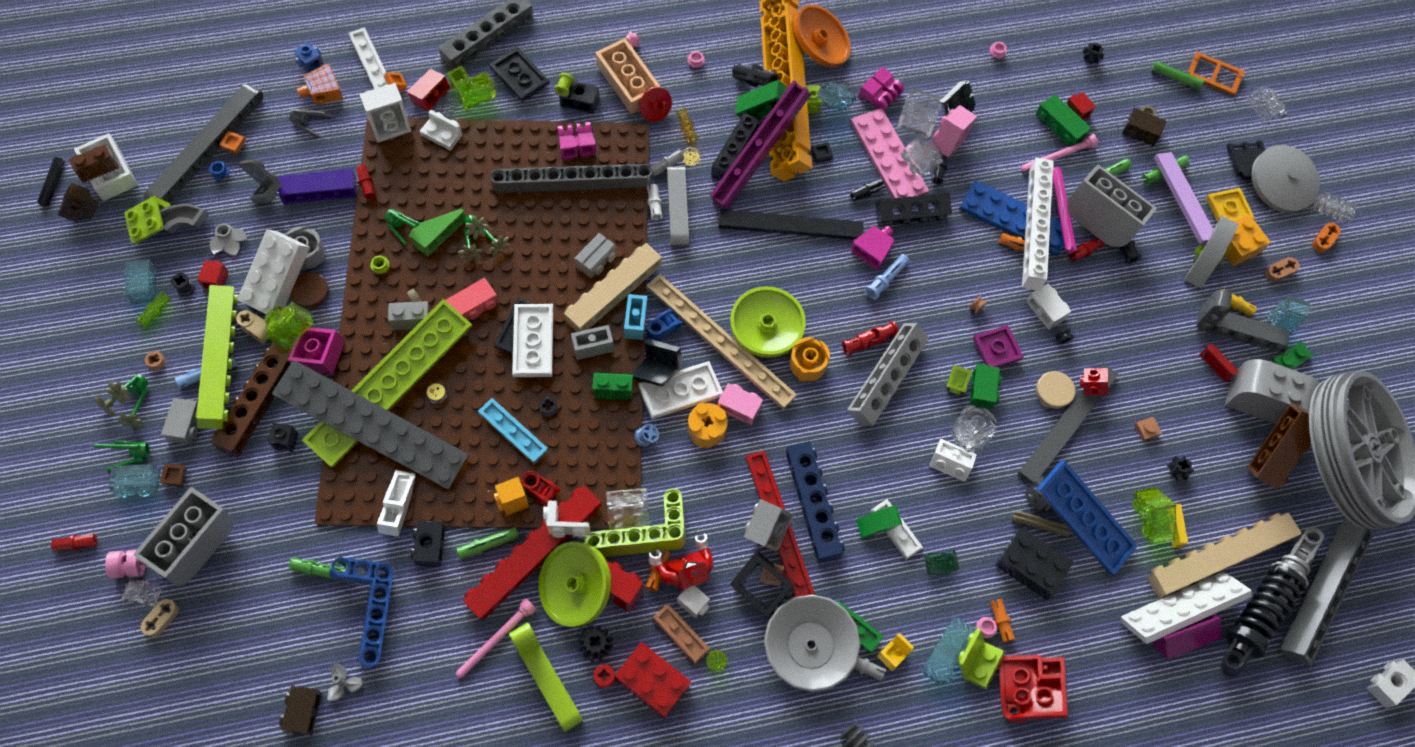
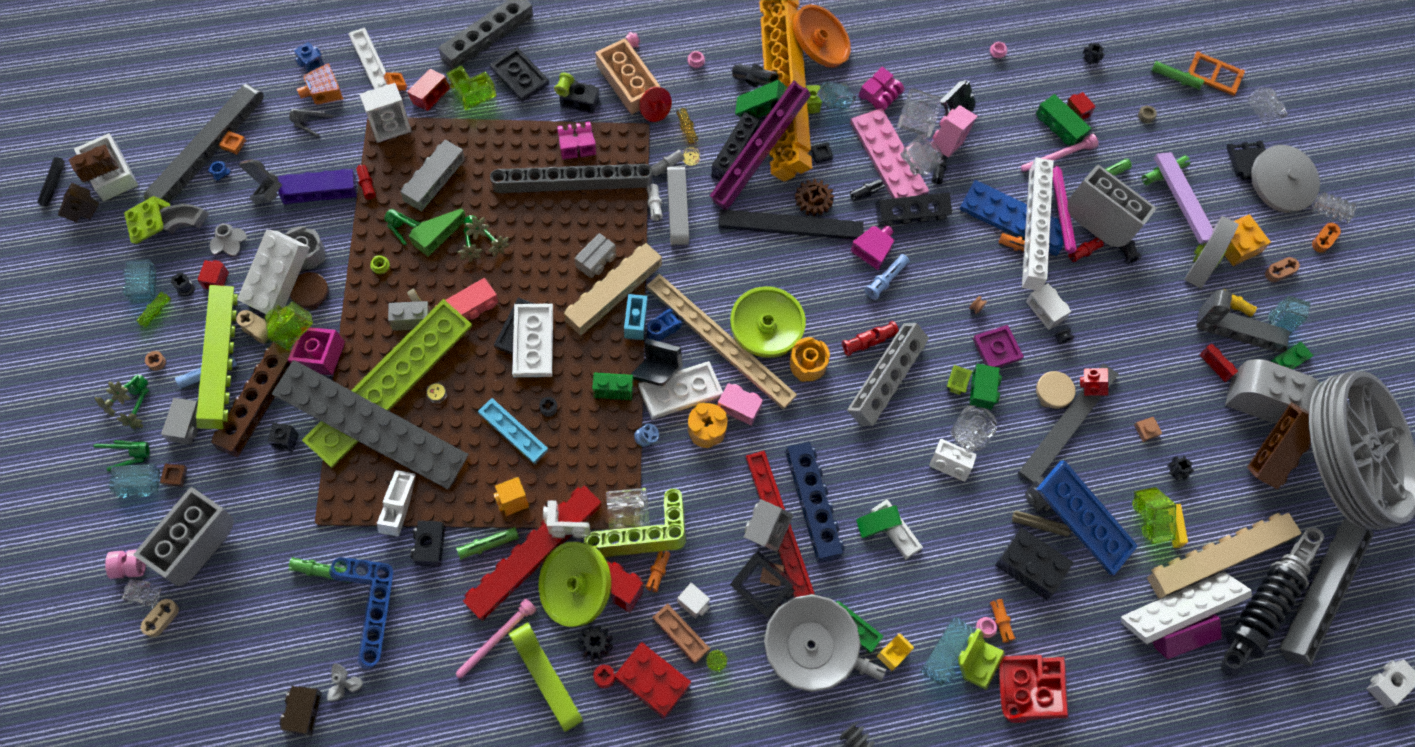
red axle [51,534,97,551] -> none
white bracket [420,110,462,151] -> none
red piece [521,471,561,507] -> none
light grey brick [571,325,614,360] -> none
red torso [649,534,714,589] -> none
clear green bracket [924,550,959,575] -> none
dark brown brick [1122,108,1167,146] -> none
yellow plate [1206,188,1255,223] -> none
none -> light grey brick [401,140,465,212]
none -> reddish brown gear [795,179,834,217]

